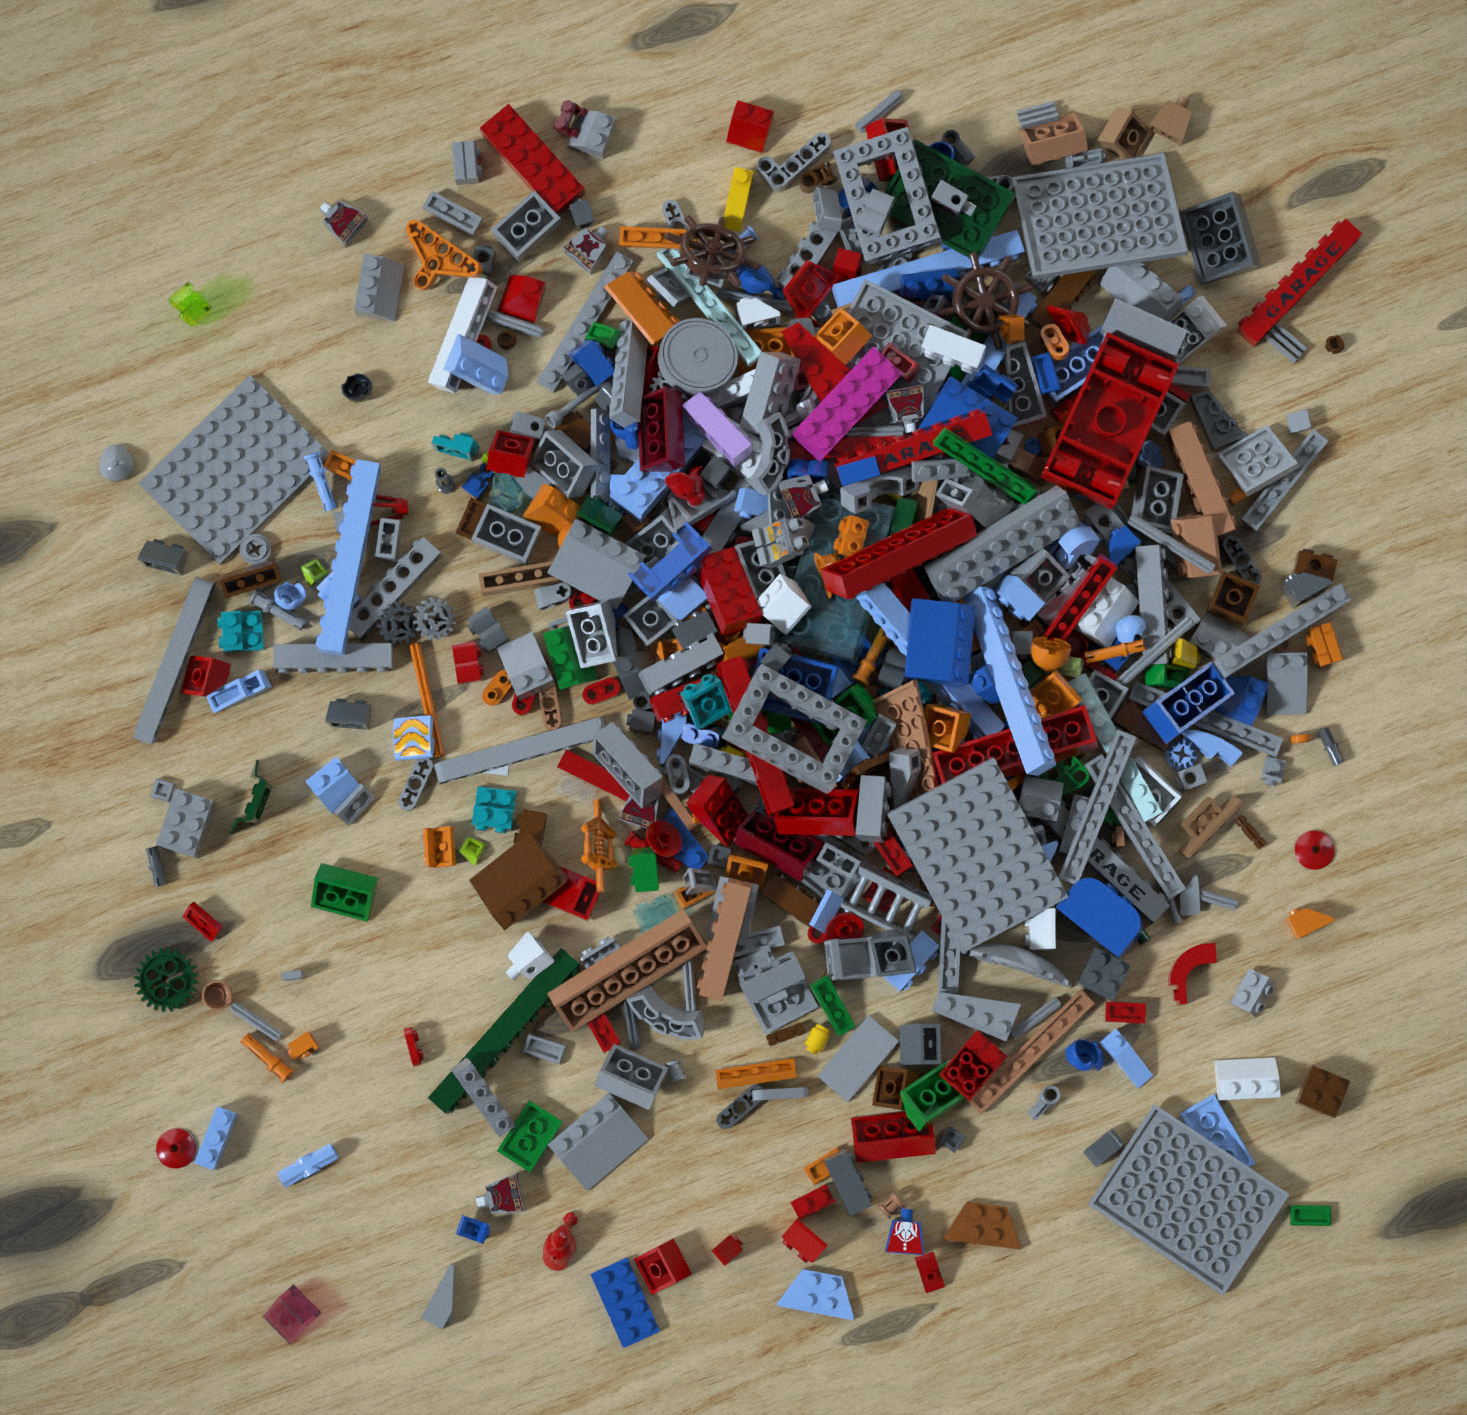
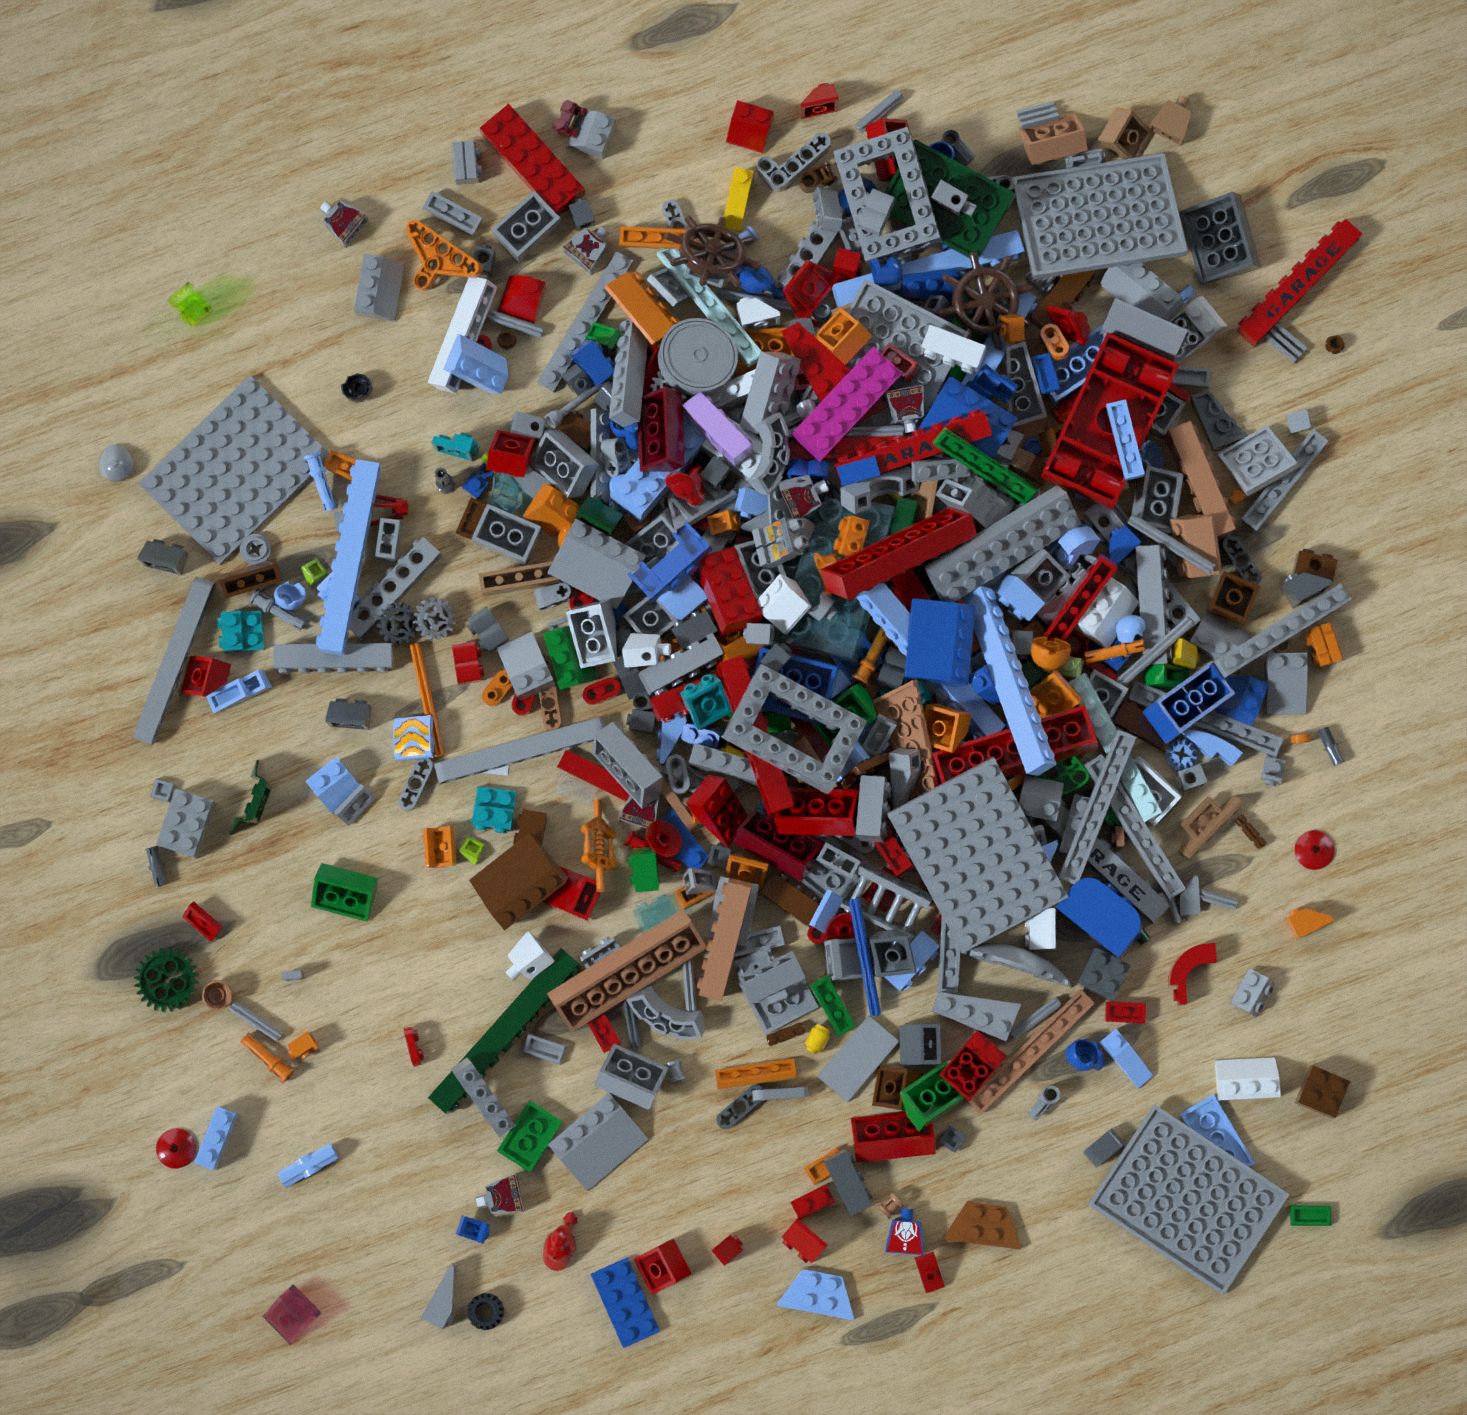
none -> black tyre [467,1293,504,1330]
none -> light grey piece [601,438,631,477]
none -> white torso [622,633,672,668]
none -> orange bracket [707,510,740,536]
none -> red slope [800,83,839,119]
none -> light grey piece [807,591,838,621]
none -> blue axle [849,898,881,1016]
none -> blue helmet [869,257,903,287]
none -> light blue plate [1106,400,1145,481]

